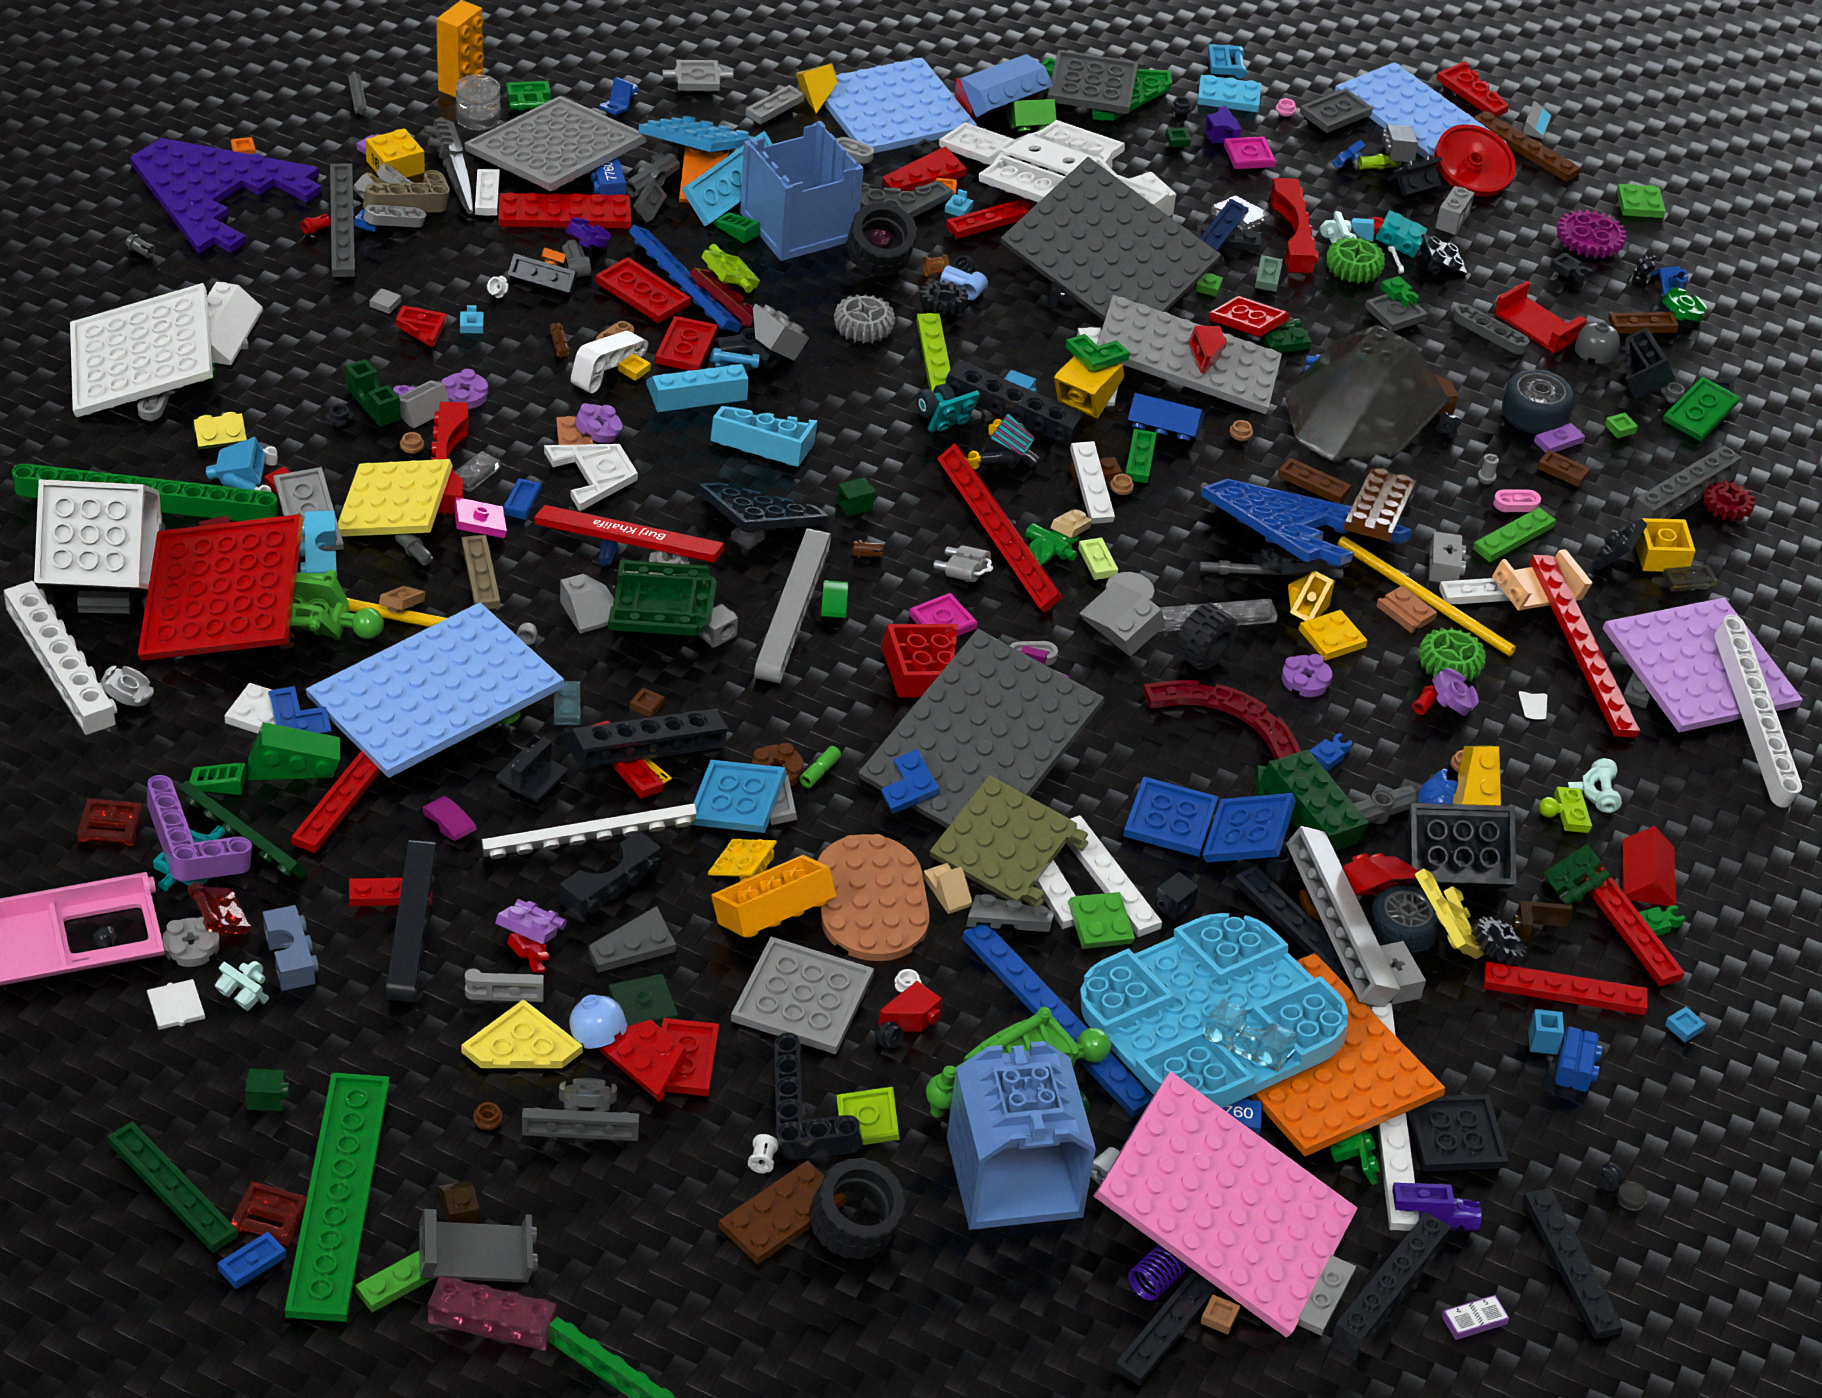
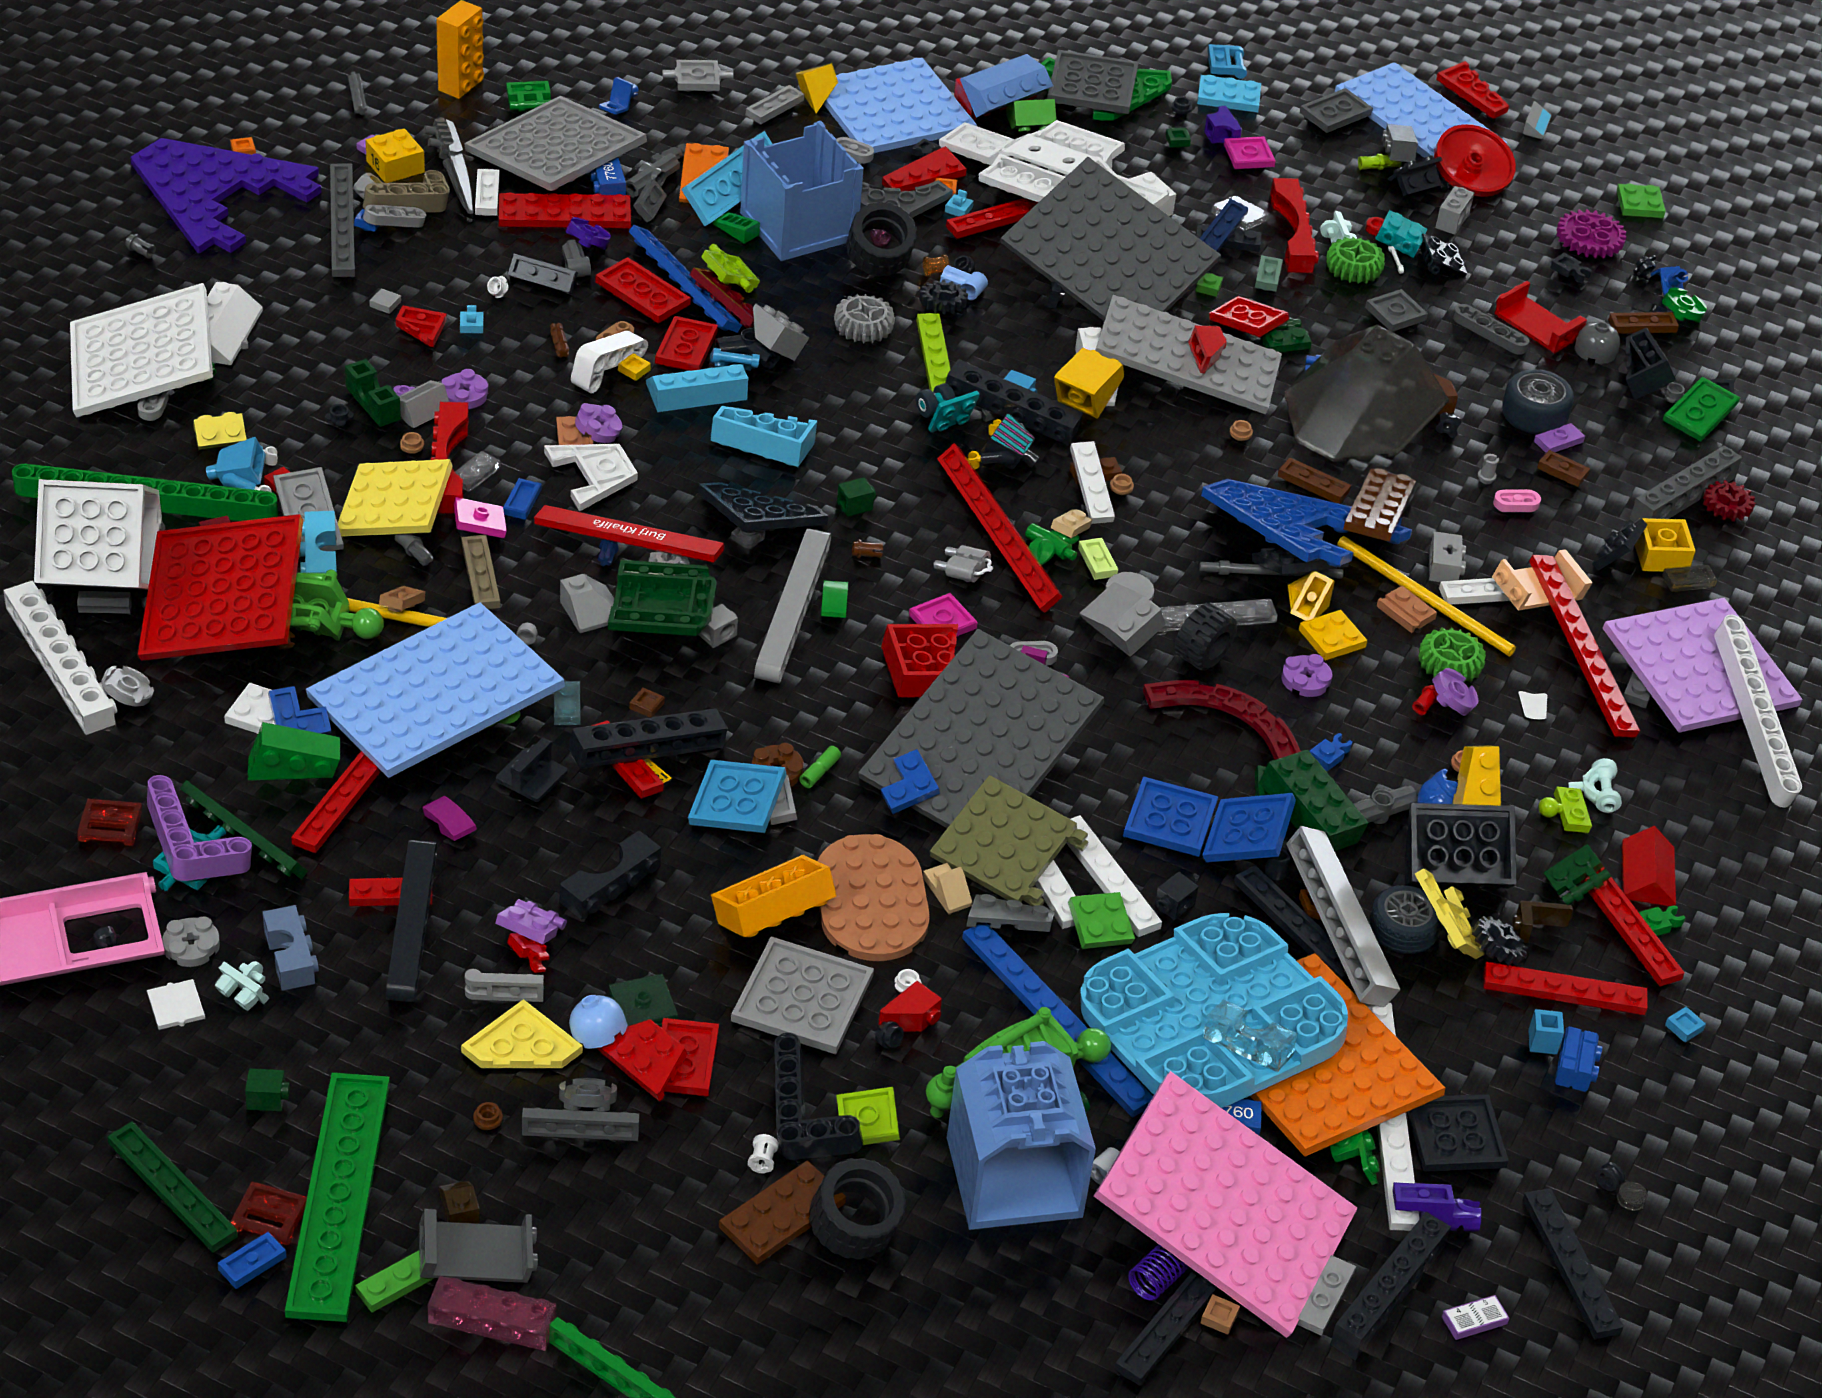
clear red plate [187,882,251,935] -> none
green slope [189,763,247,795] -> none
red pin [301,214,331,235] -> none
light grey plate [376,164,413,183] -> none
clear wheel [456,75,501,130] -> none
white plate [482,804,696,859] -> none
orange plate [541,248,566,266] -> none
dark grey wing [589,906,676,972] -> none
dark azure plate [638,116,754,152] -> none
yellow hinge [708,839,777,882] -> none
green plate [1065,334,1130,372] -> none
green plate [1126,429,1157,483] -> none
blue slope [1128,393,1205,441] -> none
bright pink plate [1276,98,1296,117] -> none
blue plate [1331,140,1366,169] -> none
red slope [1343,853,1419,896] -> none
medium azure tile [1352,218,1374,241] -> none
green plate [1380,276,1419,308] -> none
light grey brick [1380,941,1426,1005] -> none
reddish brown plate [1473,111,1581,182] -> none
bright green plate [1473,507,1556,562] -> none
bright green plate [1605,413,1638,438] -> none

